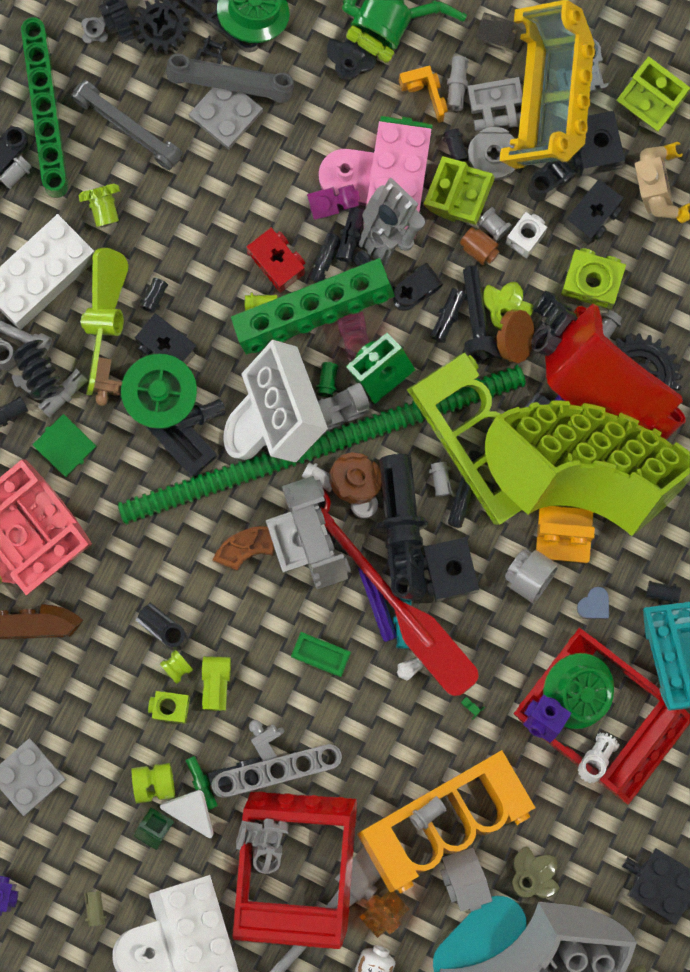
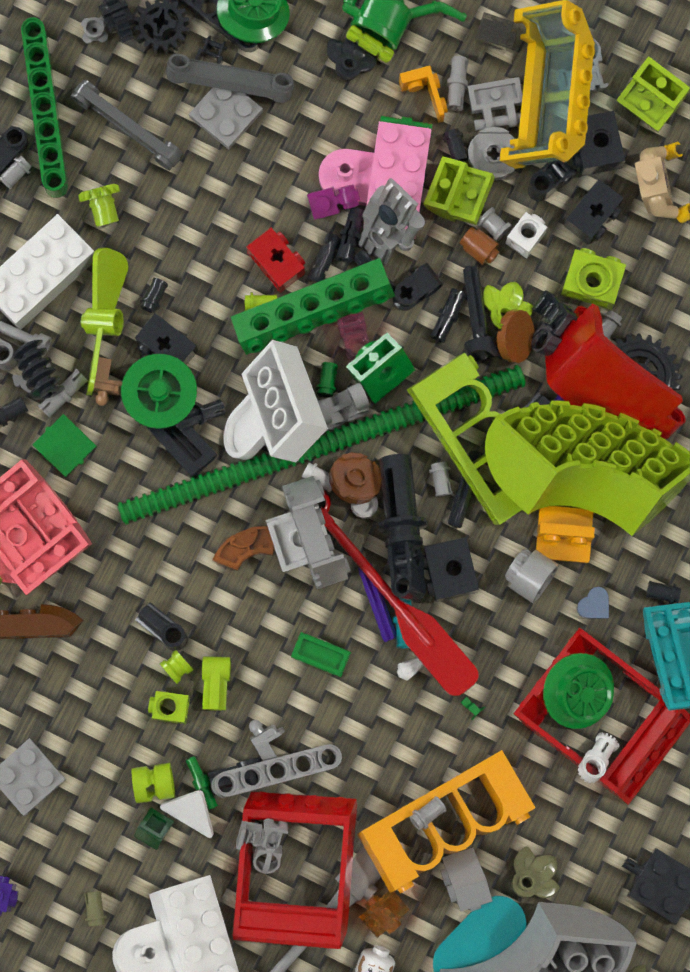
dark purple brick [523,695,571,743] -> none

